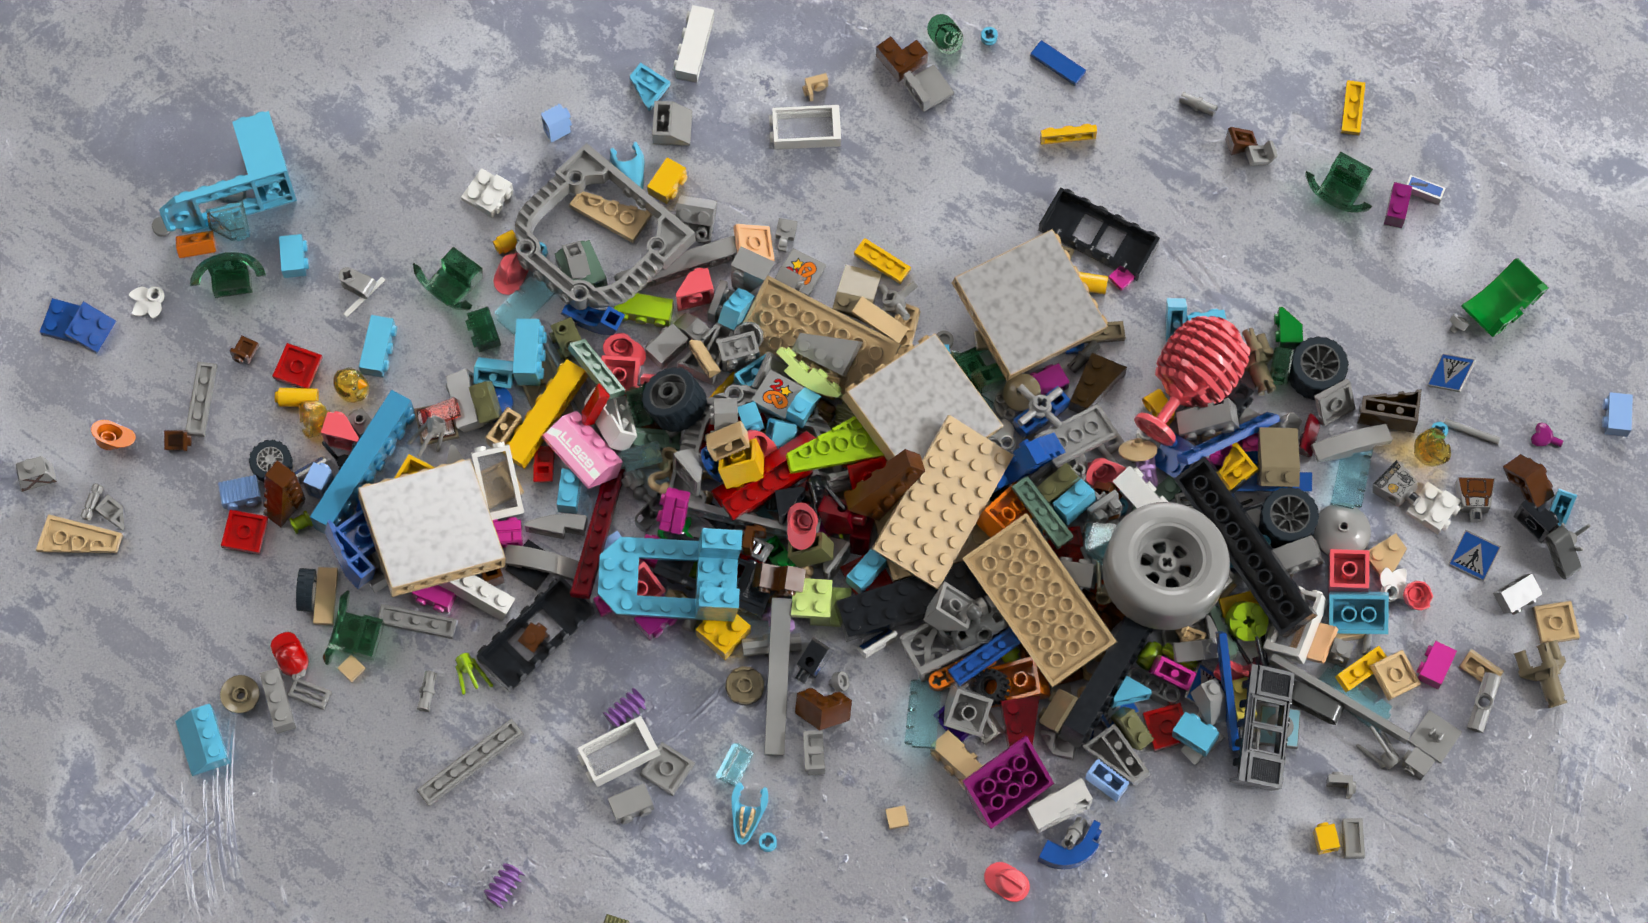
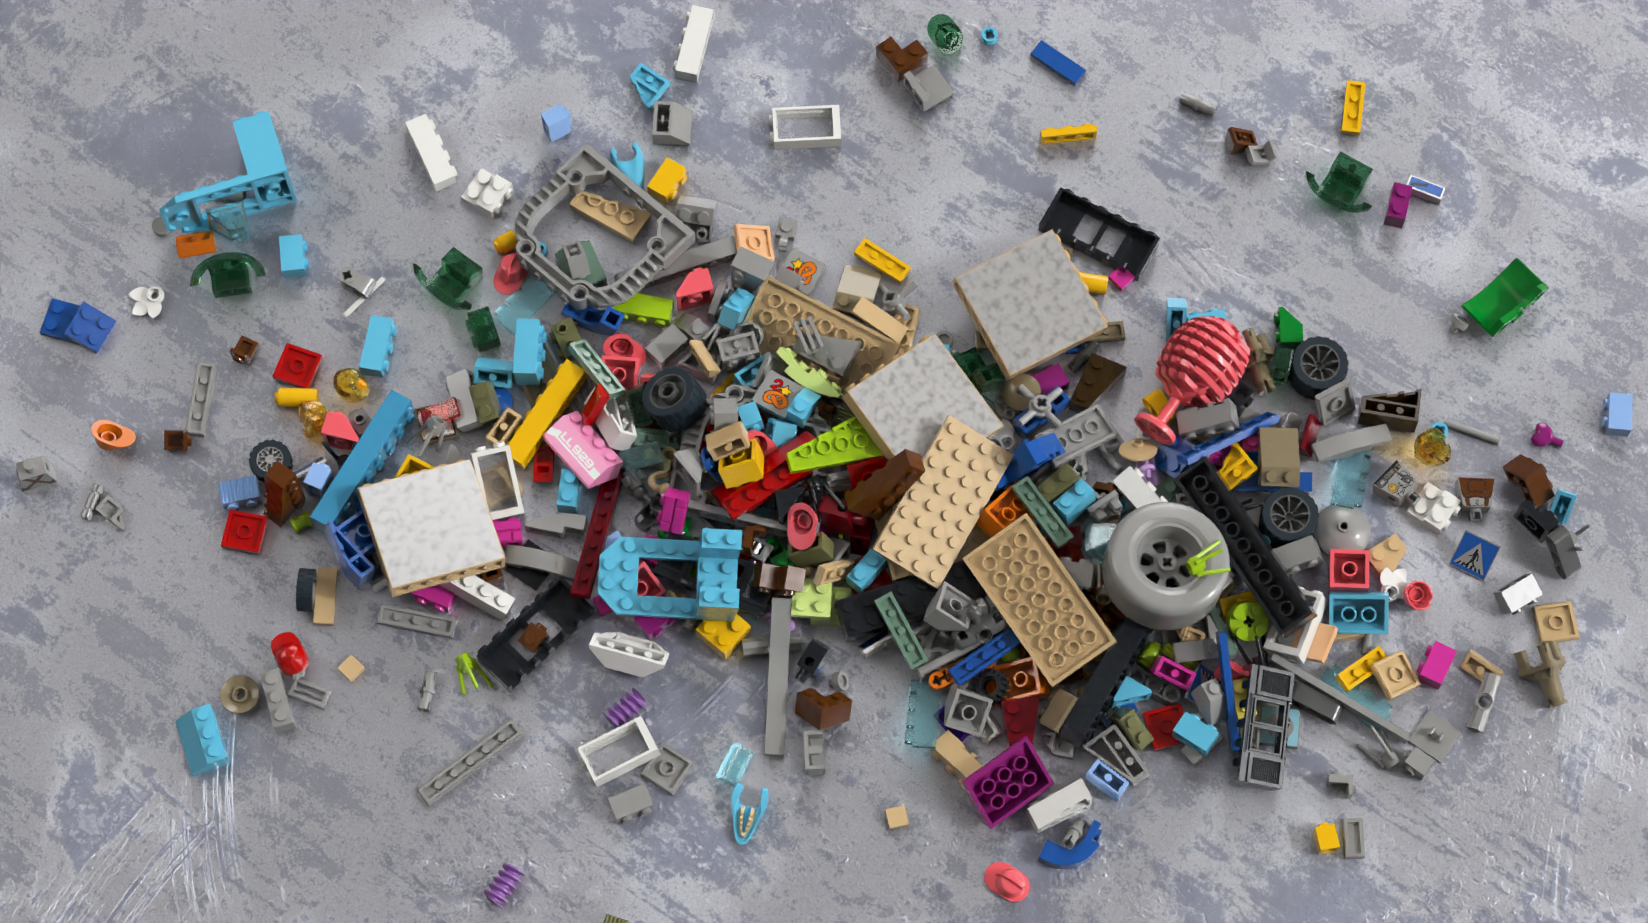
tan wing [36,514,123,553] -> none
clear green piece [322,590,385,665] -> none
dark tan tile [726,666,764,705] -> none
medium azure bush [759,832,777,852] -> none
tan bracket [802,73,828,101] -> none
coral piece [1086,458,1126,491] -> none
light grey brick [1326,637,1354,668] -> none
piece [1427,354,1476,392] -> none
none -> white brick [405,114,458,192]
none -> white wedge [589,632,669,678]
none -> light grey tile [793,316,824,356]
none -> tan tile [813,558,855,586]
none -> sand green plate [873,591,929,670]
none -> lime plant [1186,540,1231,578]

